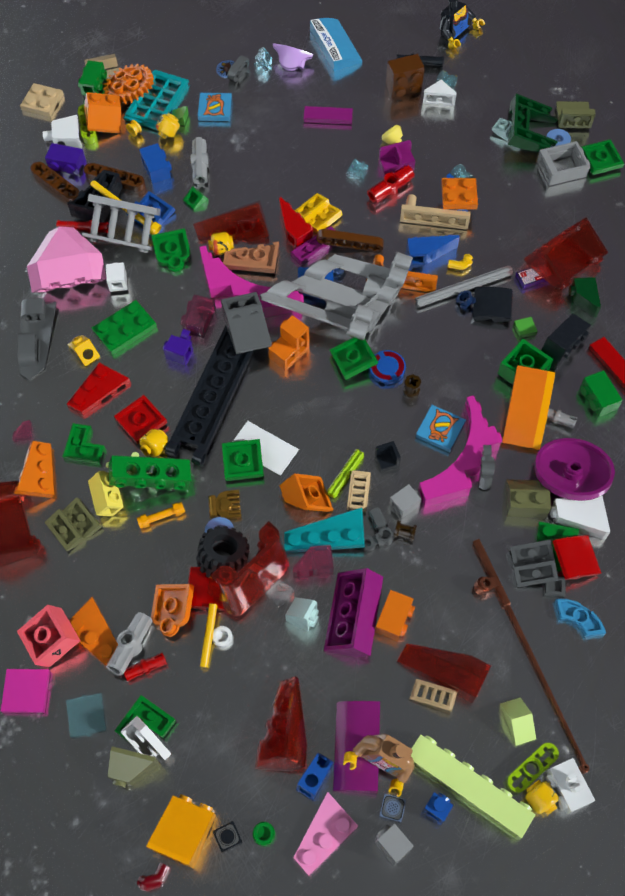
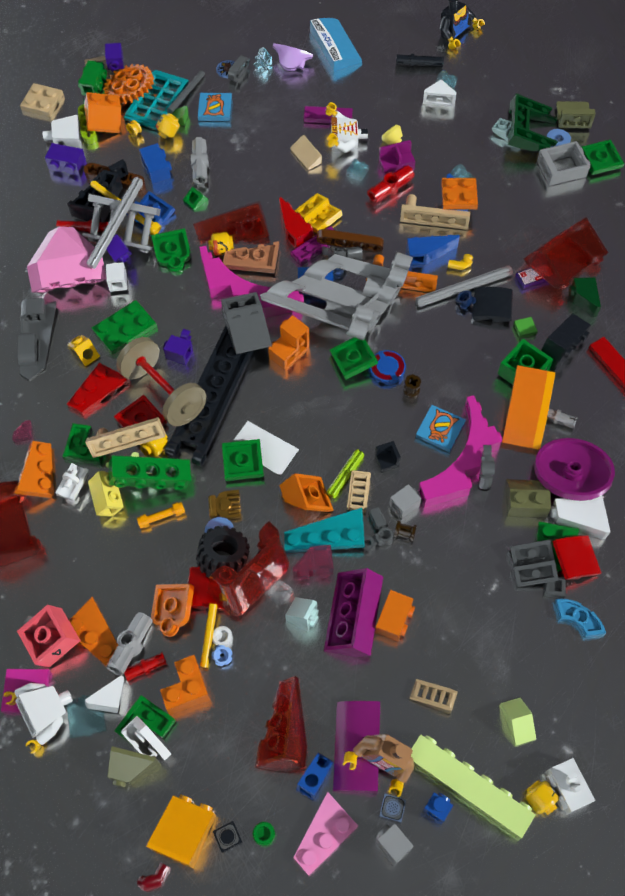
reddish brown beam [30,162,79,202] -> none
olive slope [45,497,102,551] -> none
clear pink brick [180,294,216,338] -> none
reddish brown brick [386,54,425,99] -> none
clear red wedge [397,643,491,703] -> none
copper piece [473,539,589,773] -> none
lime beam [506,743,559,794] -> none
green brick [580,370,623,417] -> none
none -> white torso [3,683,73,754]
none -> white hips [55,463,90,501]
none -> tan piece [85,417,166,458]
none -> white slope [85,675,124,713]
none -> light grey axle [87,177,143,269]
none -> dark purple brick [105,43,124,72]
none -> dark purple brick [106,234,132,263]
none -> black tile [108,159,129,178]
none -> dark tan piece [116,337,207,426]
none -> orange brick [160,655,210,715]
none -> dark grey bar [167,70,205,114]
none -> light blue plate [212,645,232,666]
none -> tan slope [290,135,322,170]
none -> dark grey bar [322,246,363,260]
none -> torso [326,102,368,153]

